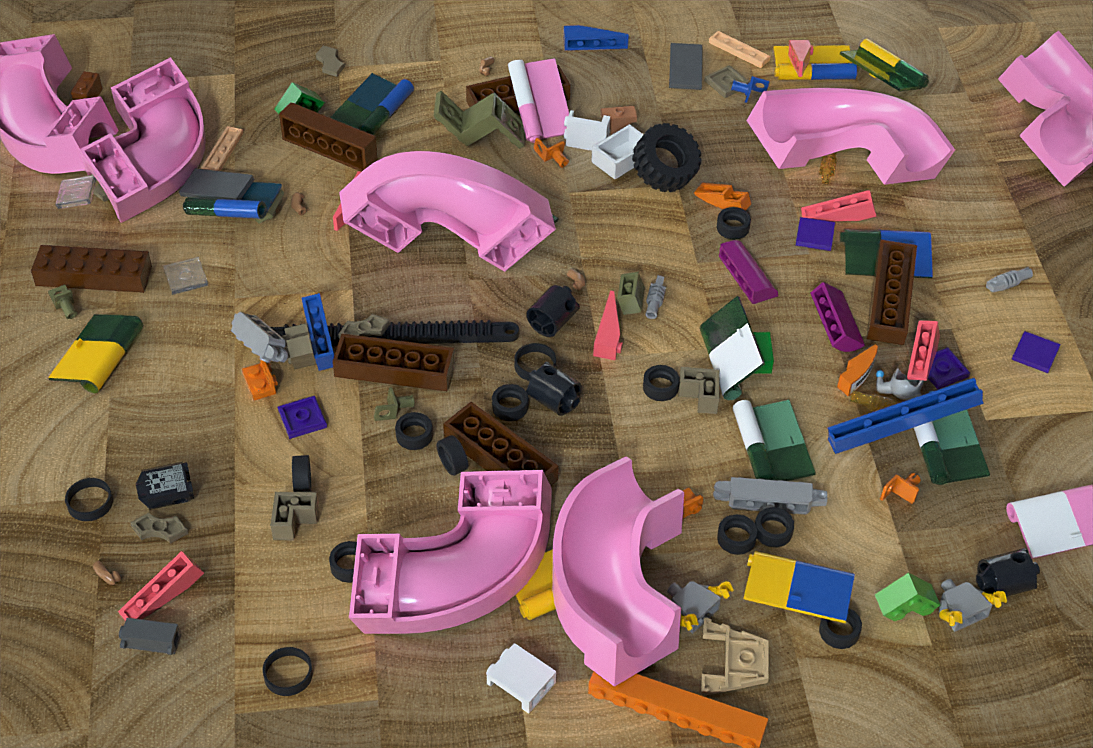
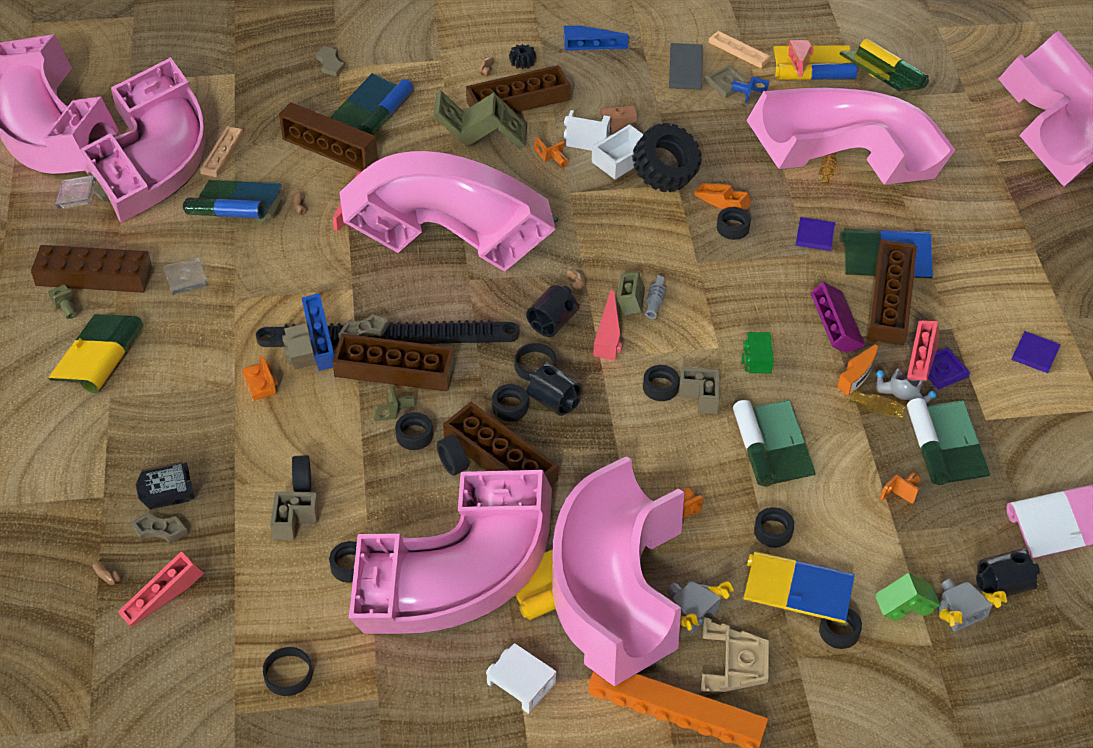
black tyre [65,478,113,521] -> none
dark orange brick [71,71,103,100] -> none
dark grey brick [119,618,181,655] -> none
dark grey tile [179,168,255,201] -> none
light grey hinge [231,312,288,363] -> none
green brick [274,82,325,114] -> none
dark purple tile [278,396,327,439] -> none
bright pink door [508,58,569,143] -> none
door [699,296,765,400] -> none
light grey hinge [713,477,828,515] -> none
black tyre [717,514,758,555] -> none
magenta brick [719,240,778,304] -> none
coral slope [801,190,876,222] -> none
blue tile [828,378,984,454] -> none
light grey hinge [986,267,1033,292] -> none
none -> black gear [509,44,536,70]

